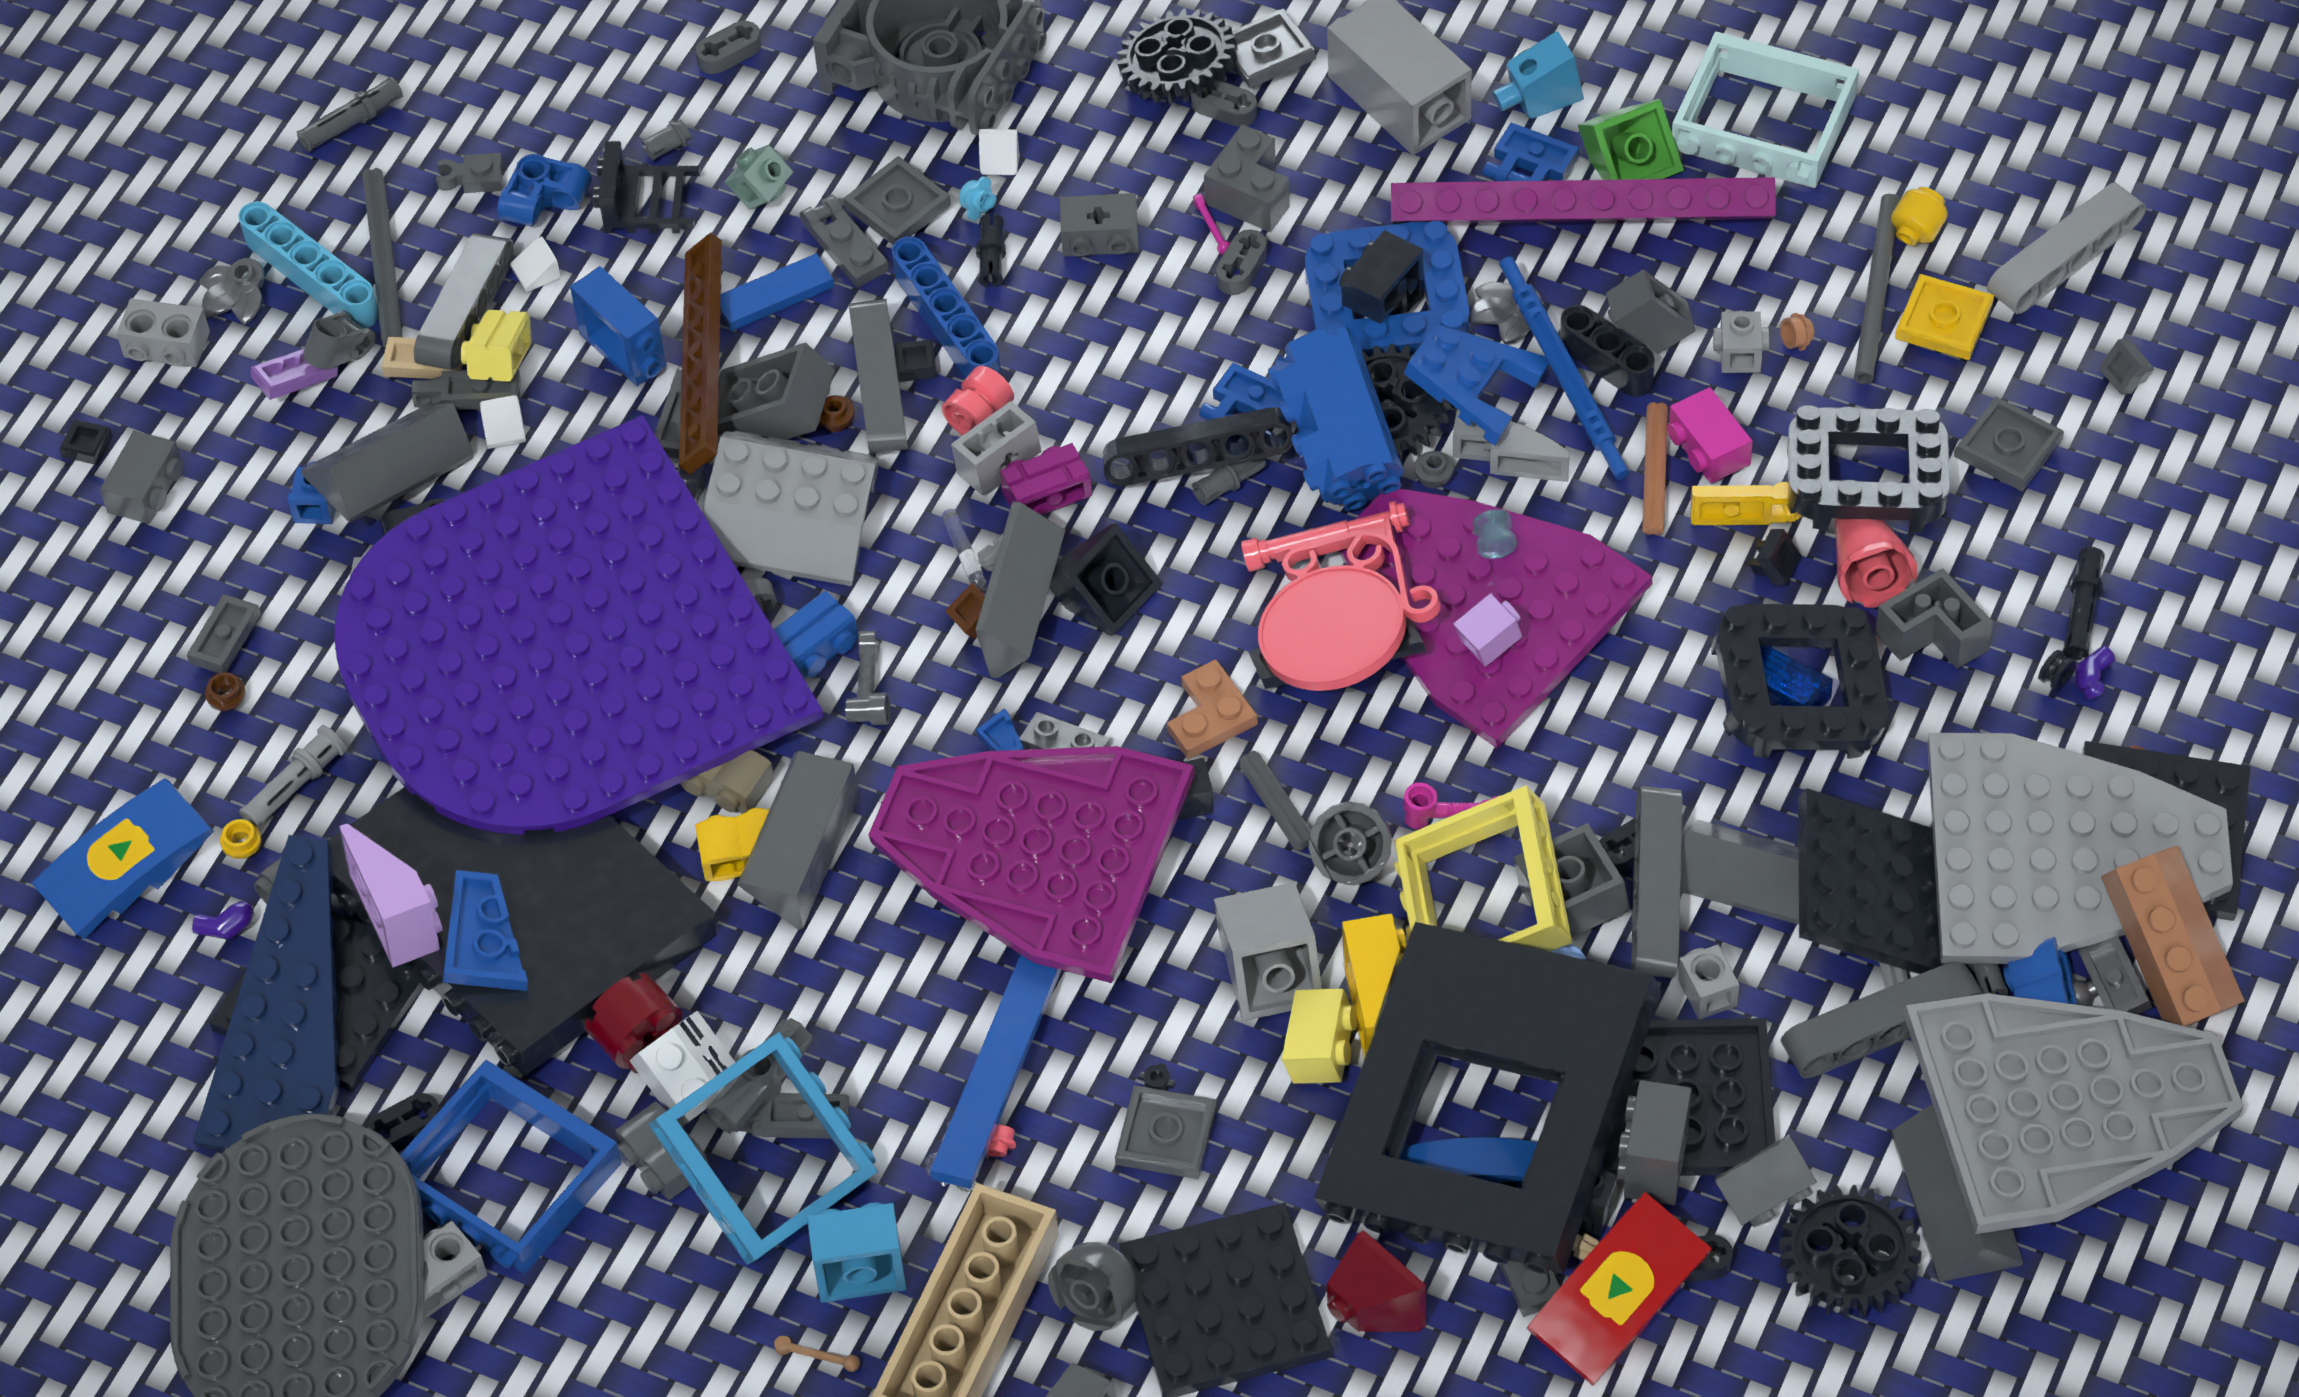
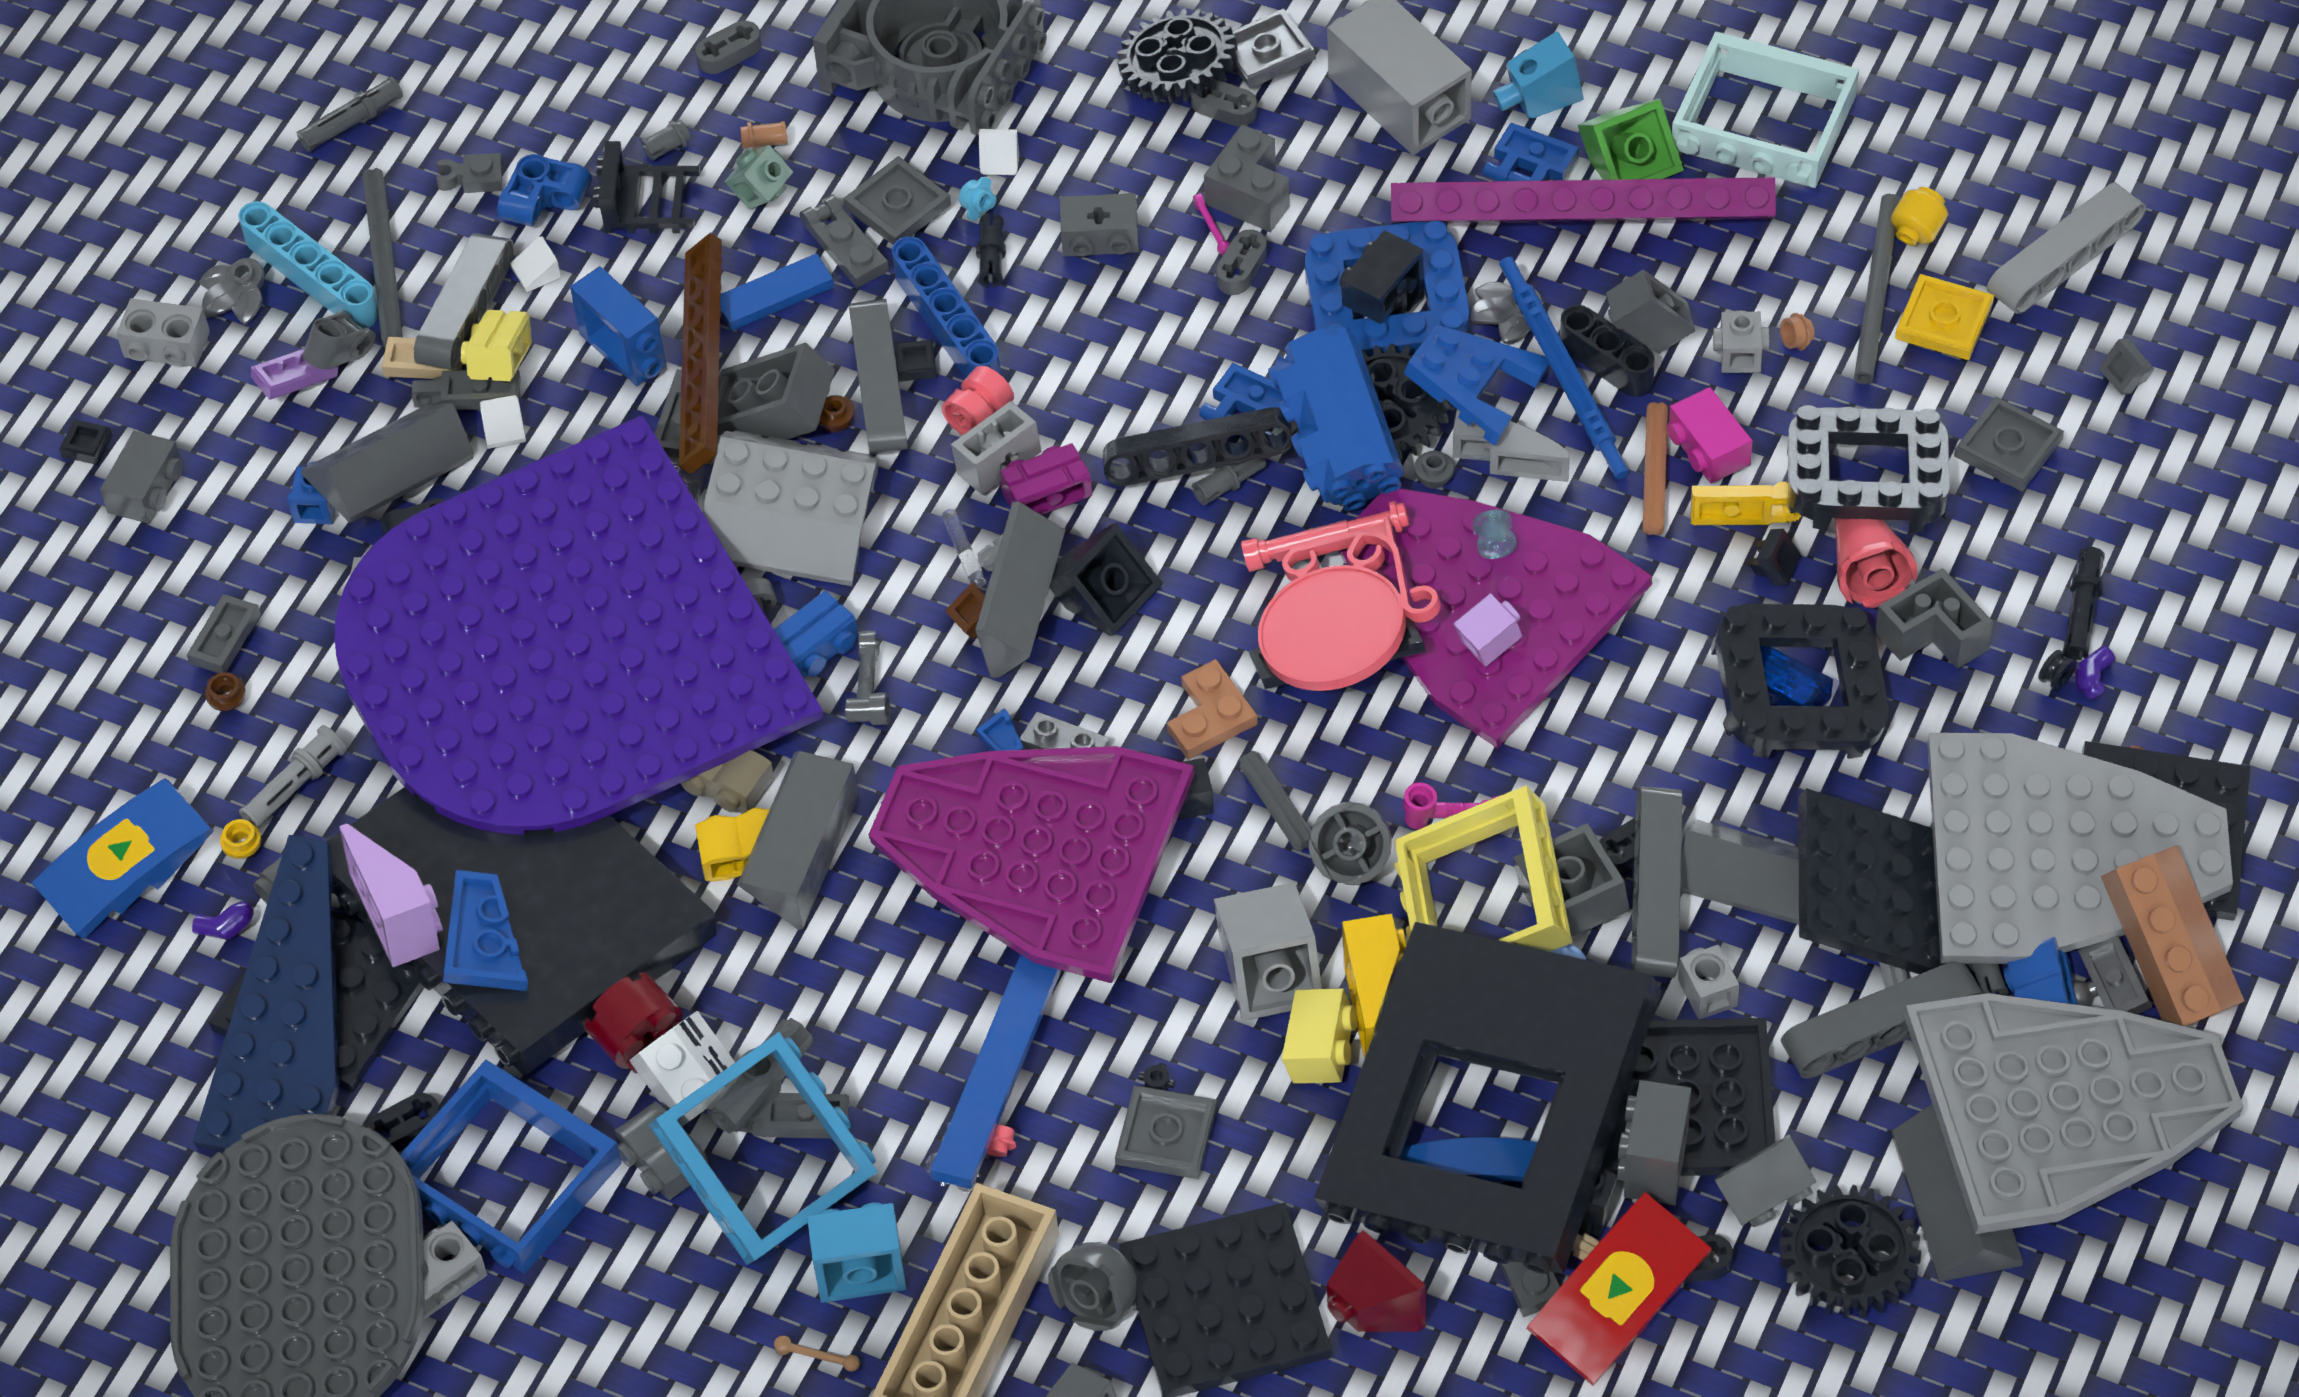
none -> nougat pin [740,121,788,150]

